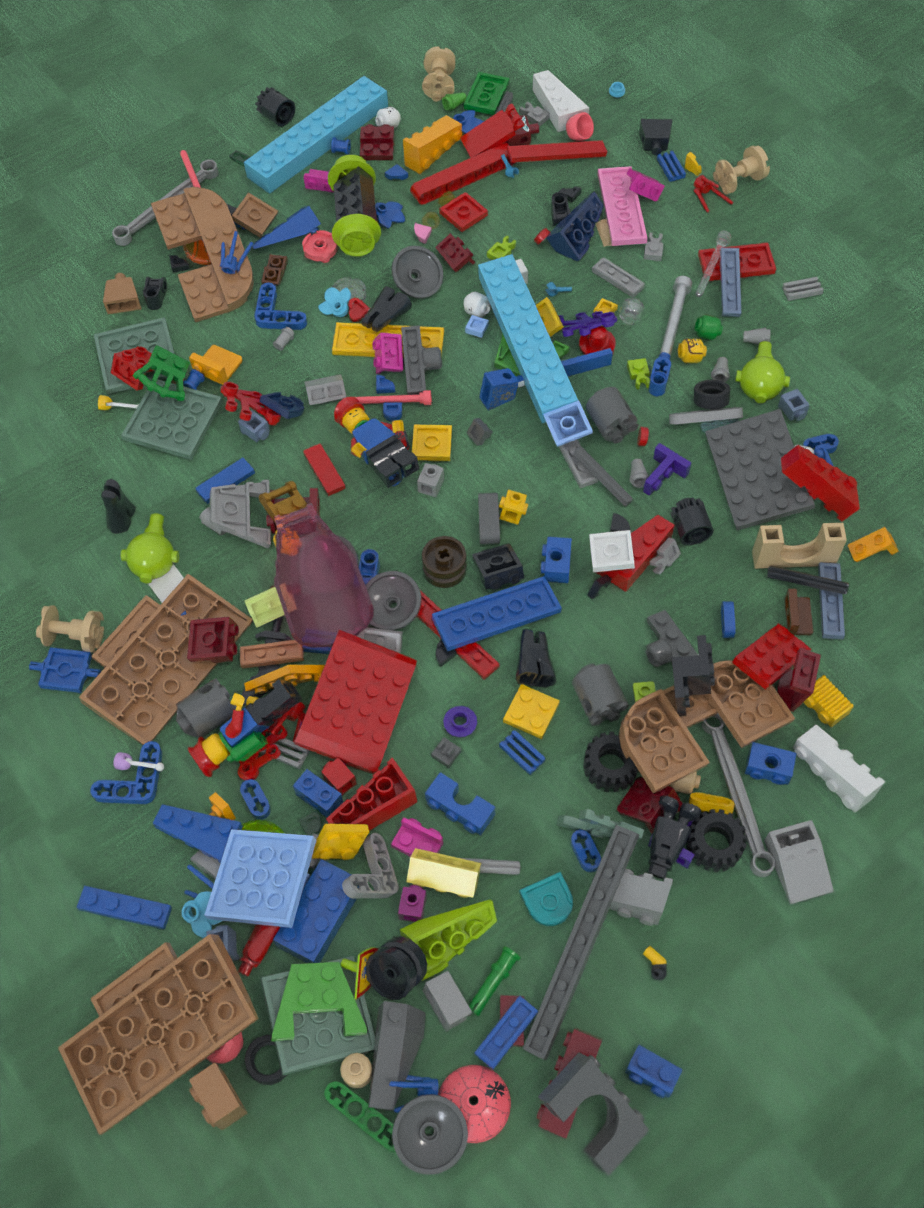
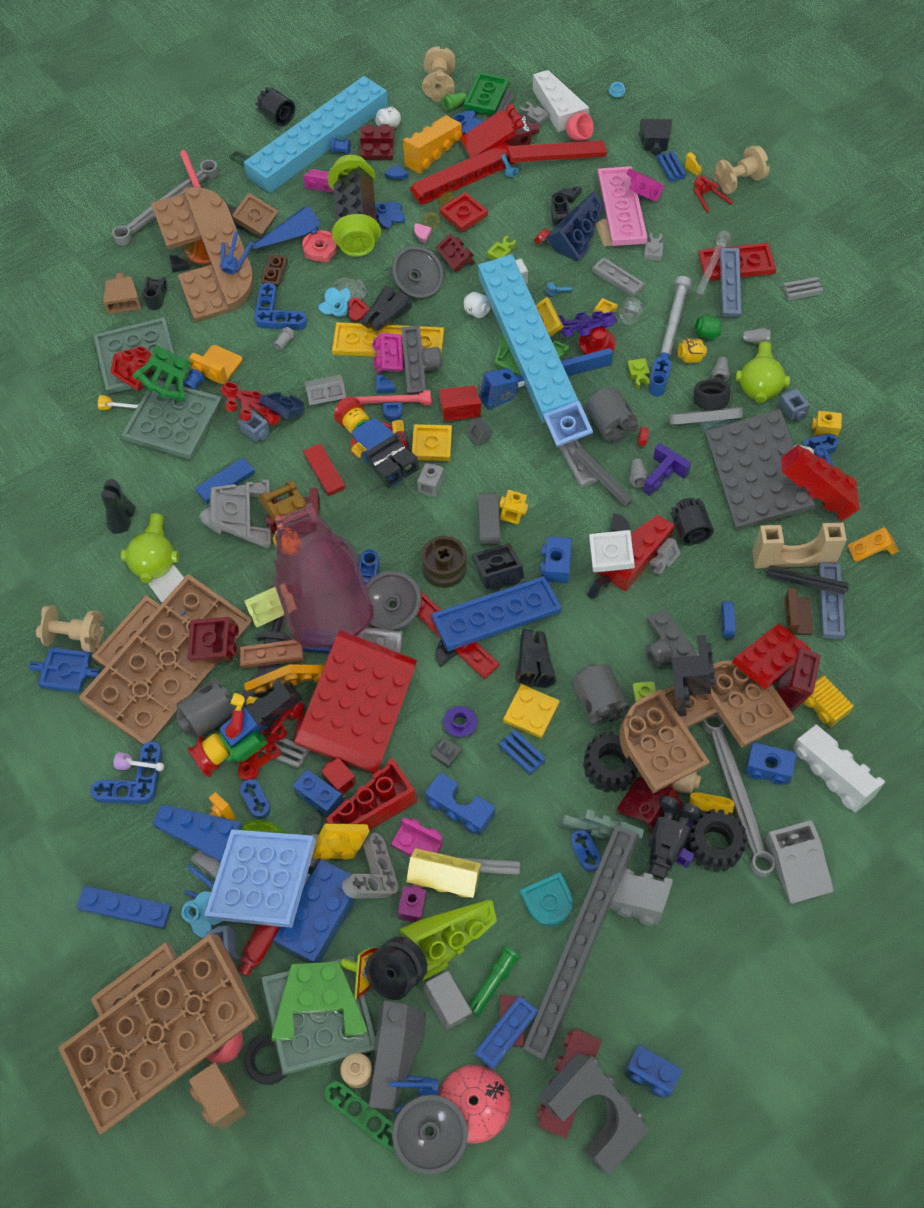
light blue plate [465,315,489,338] -> none
arm [643,946,667,981] -> none
none -> red bracket [439,385,481,421]
none -> yellow brick [811,411,842,438]

